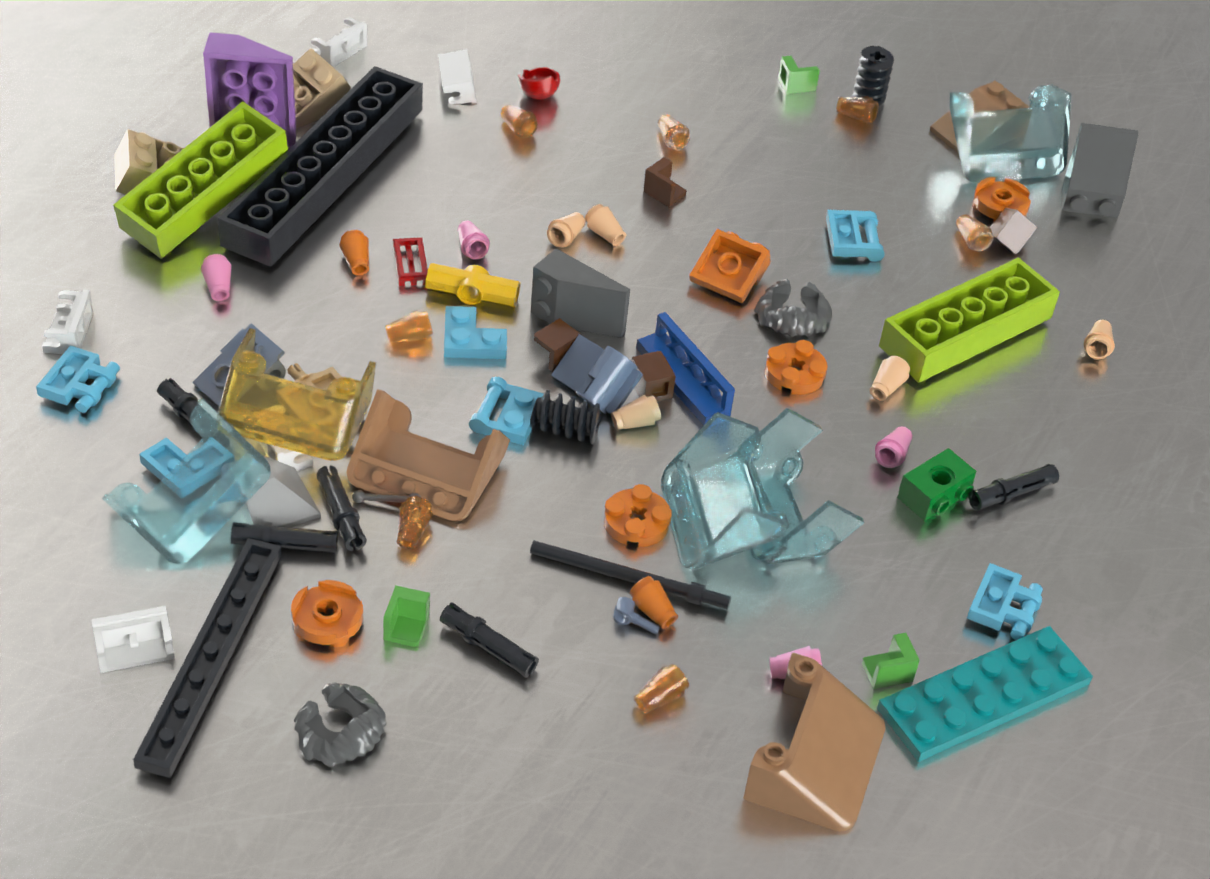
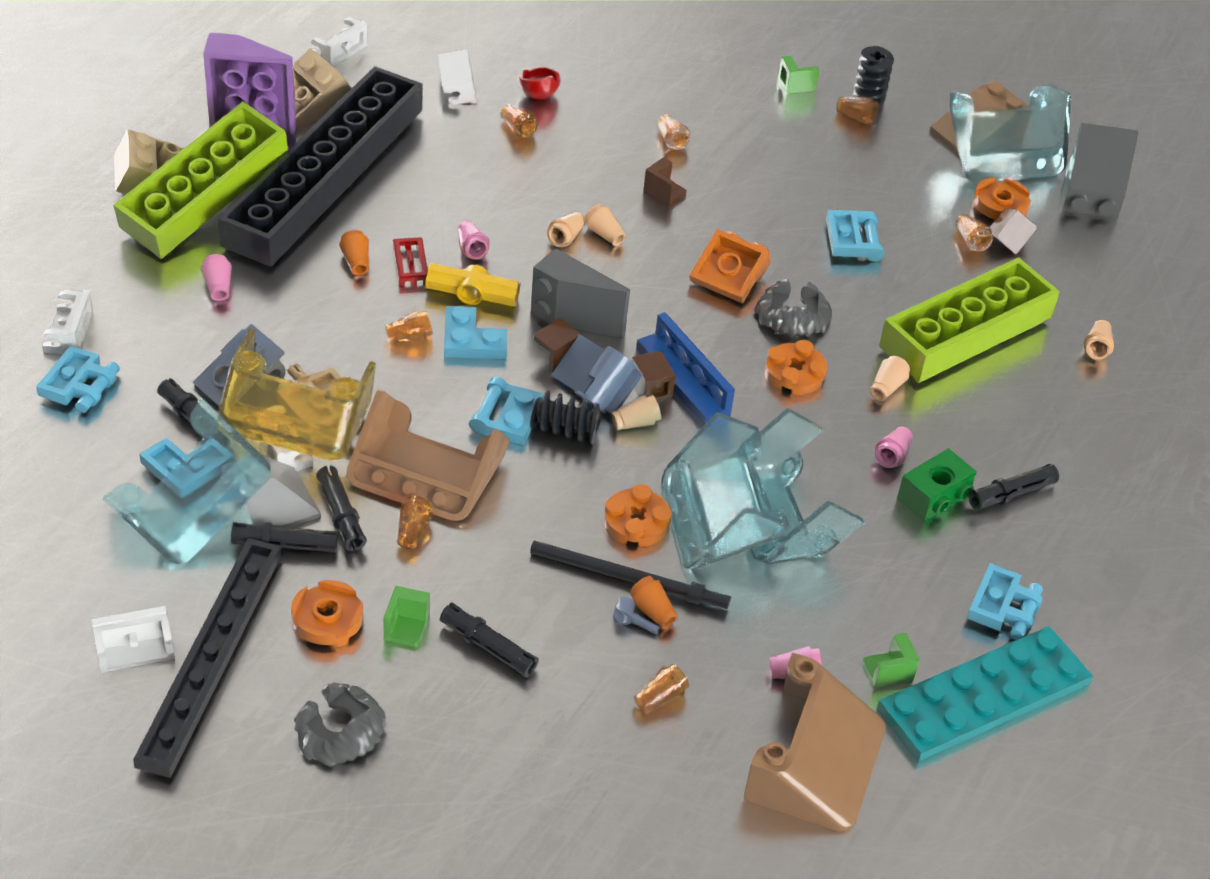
dark grey hinge [352,490,422,507] -> none

